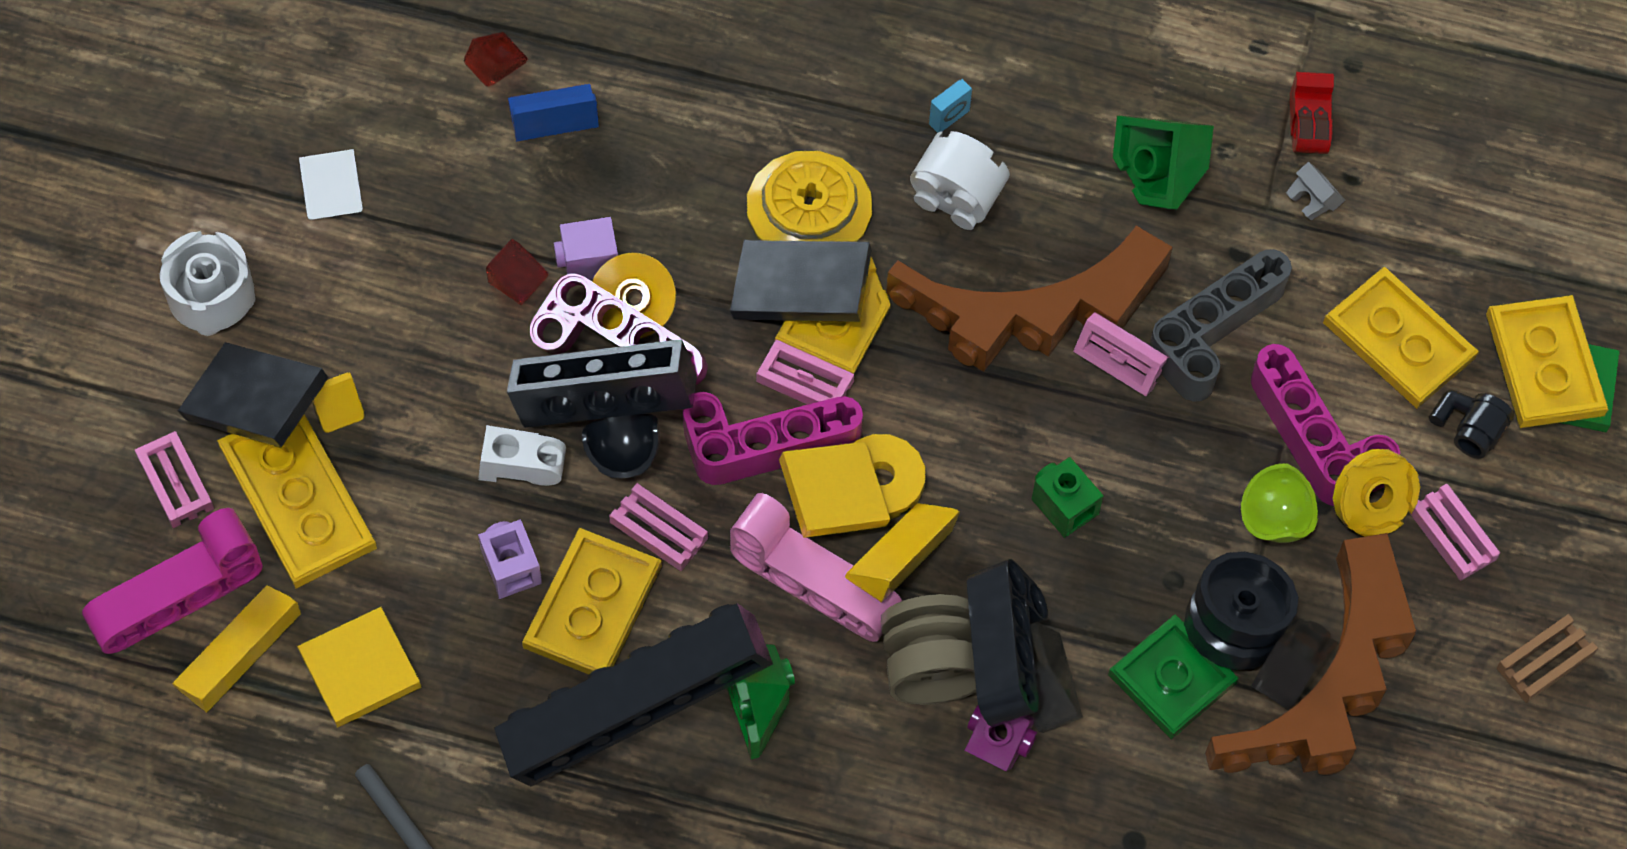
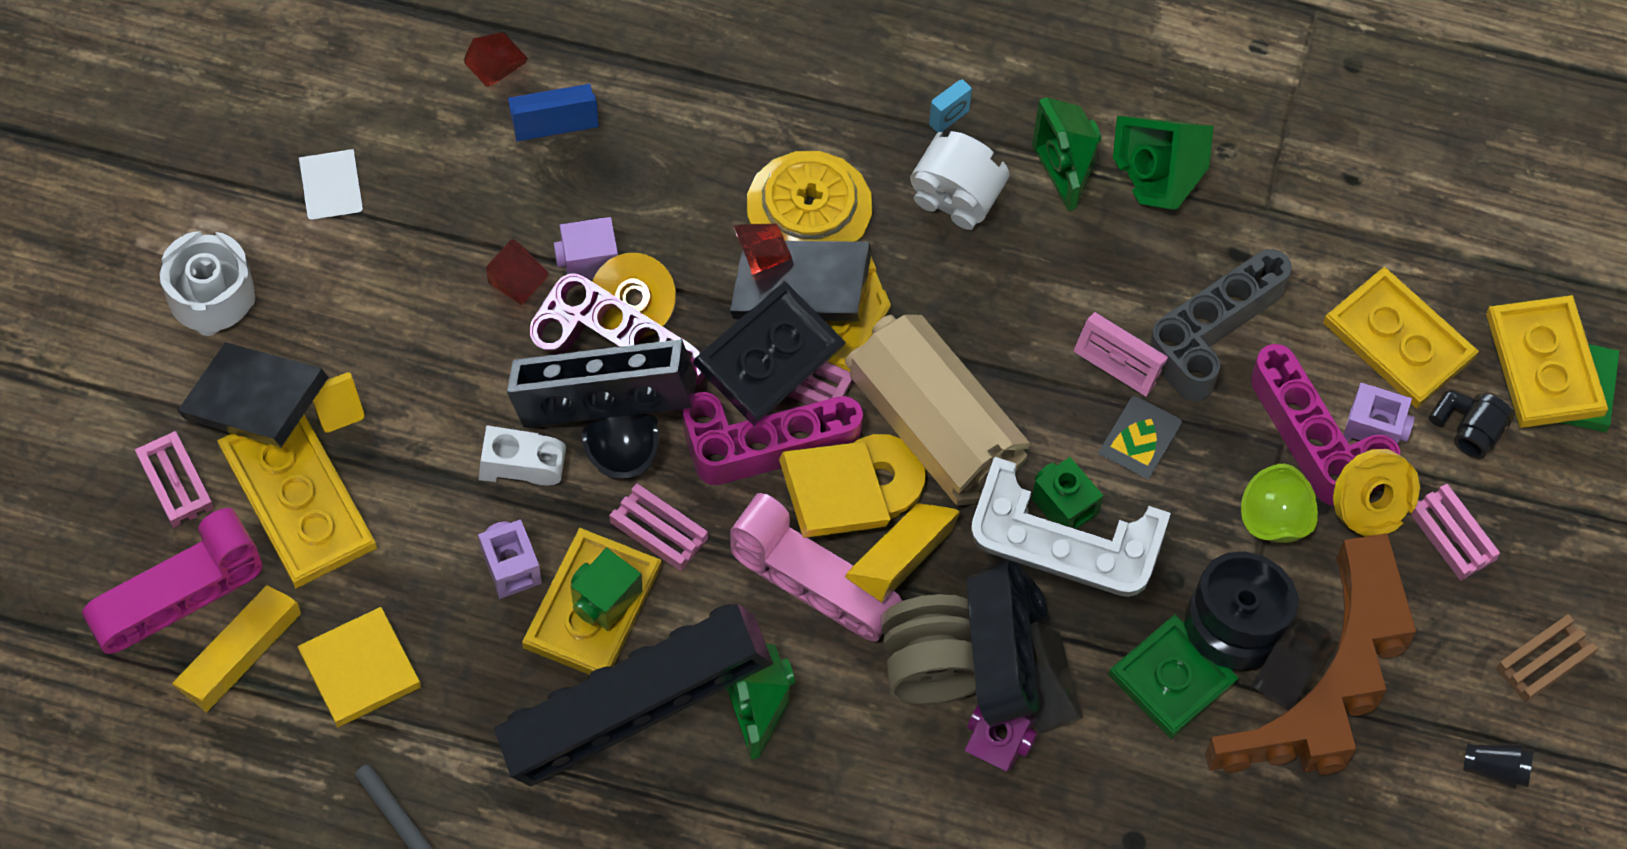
dark orange arch [886,226,1173,372] -> none
light grey tile [1286,162,1346,220] -> none
red leg [1290,72,1334,154] -> none
none -> green brick [570,547,643,631]
none -> black tile [692,281,846,426]
none -> clear red slope [733,223,792,274]
none -> tan brick [845,315,1030,506]
none -> white windscreen [971,457,1171,597]
none -> green slope [1032,97,1101,212]
none -> dark grey sticker [1098,396,1182,480]
none -> lavender brick [1343,383,1415,444]
none -> black cone [1463,744,1534,790]

